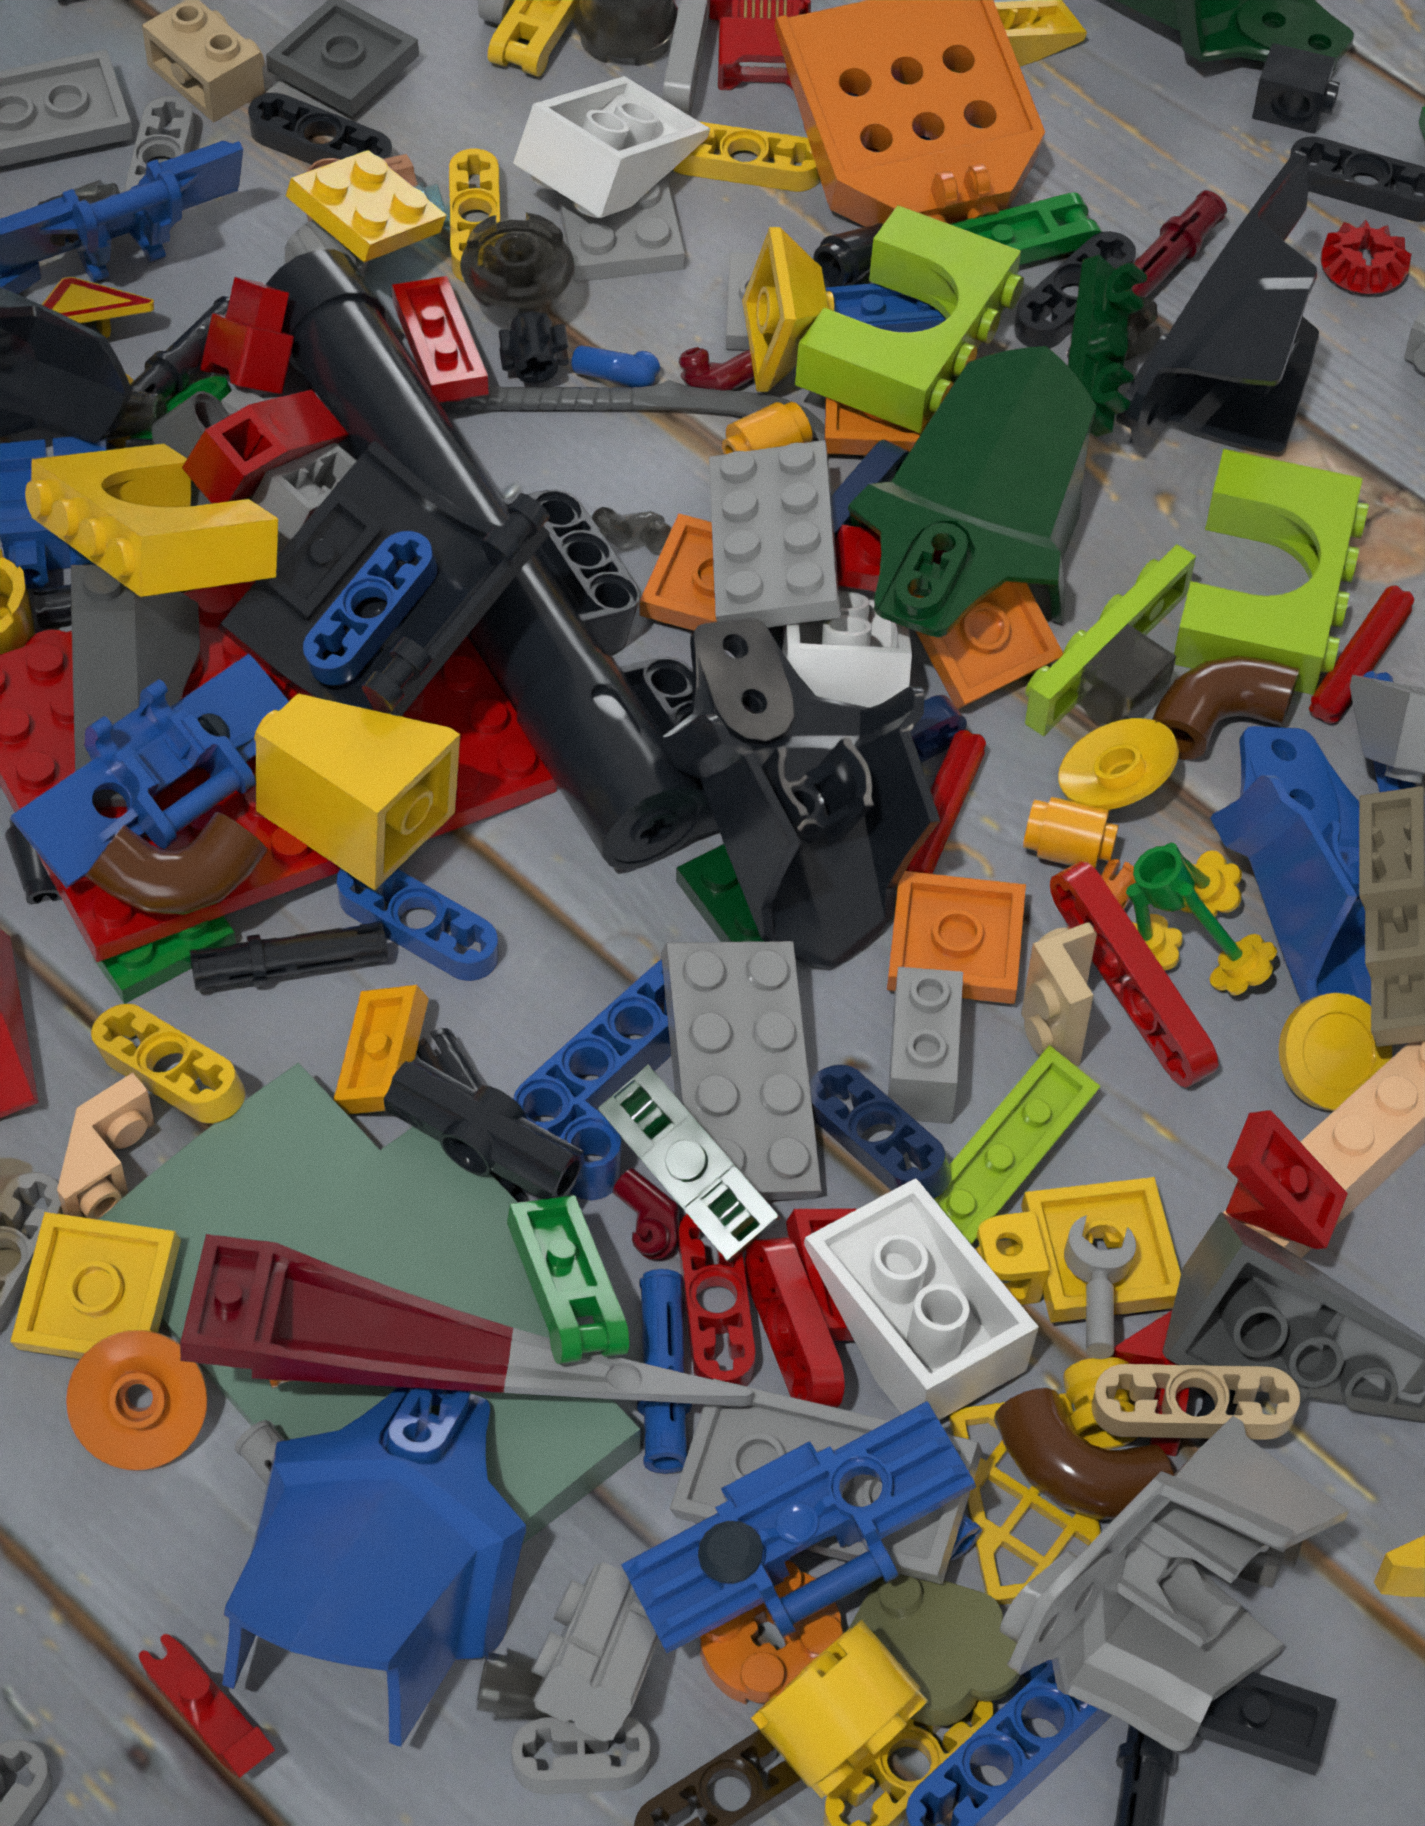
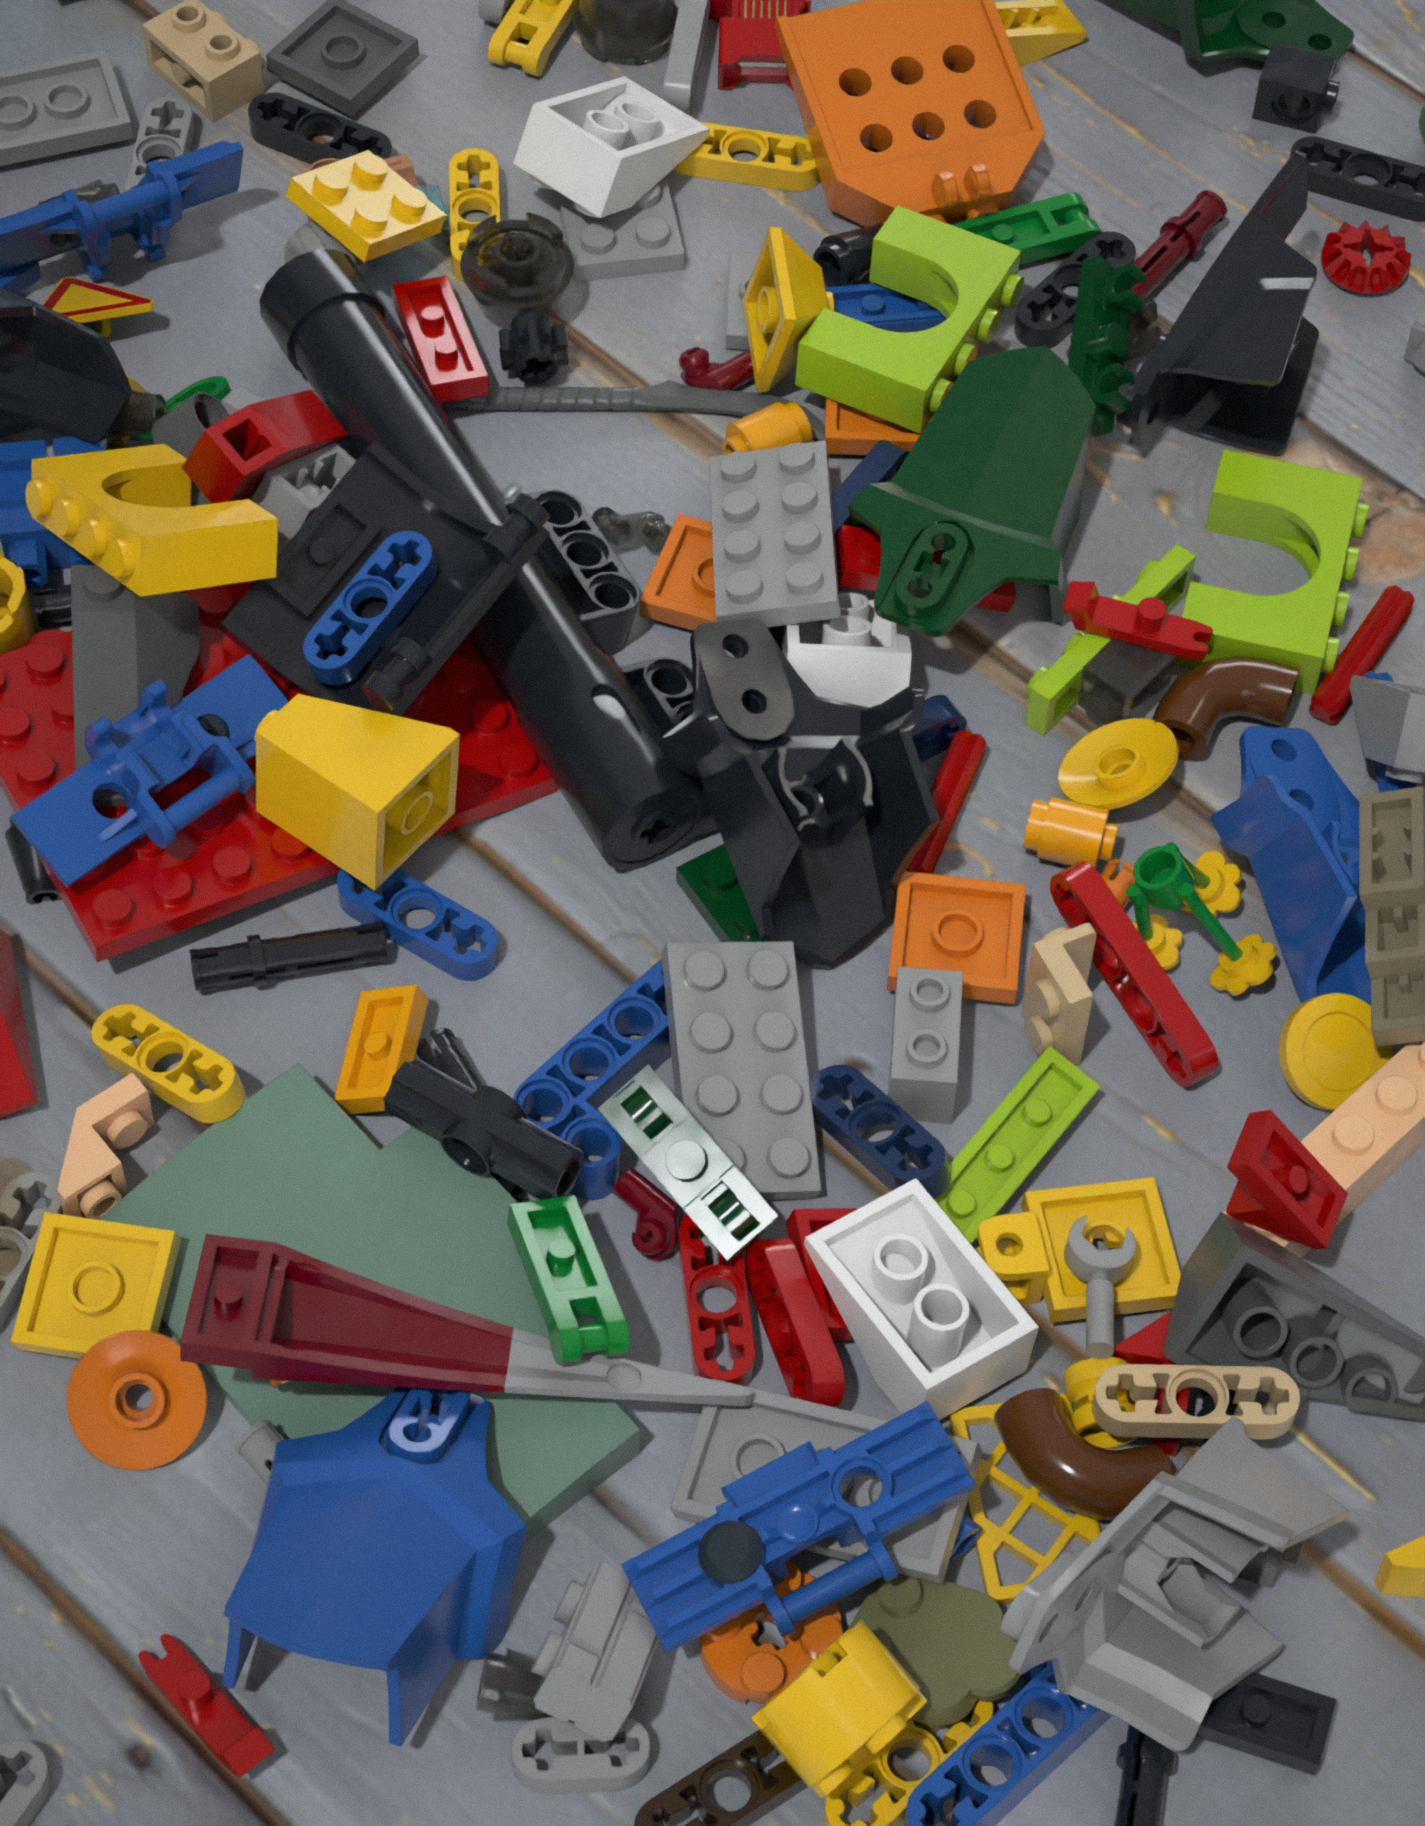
reddish brown cylinder [85,812,268,915] -> none
green plate [93,916,236,1004] -> none
black pin [126,296,230,421] -> none
red piece [200,277,294,394] -> none
blue arm [571,345,661,388] -> none
blue pin [637,1269,692,1474] -> none
orange plate [914,581,1063,710] -> none
none -> red piece [1062,581,1213,660]

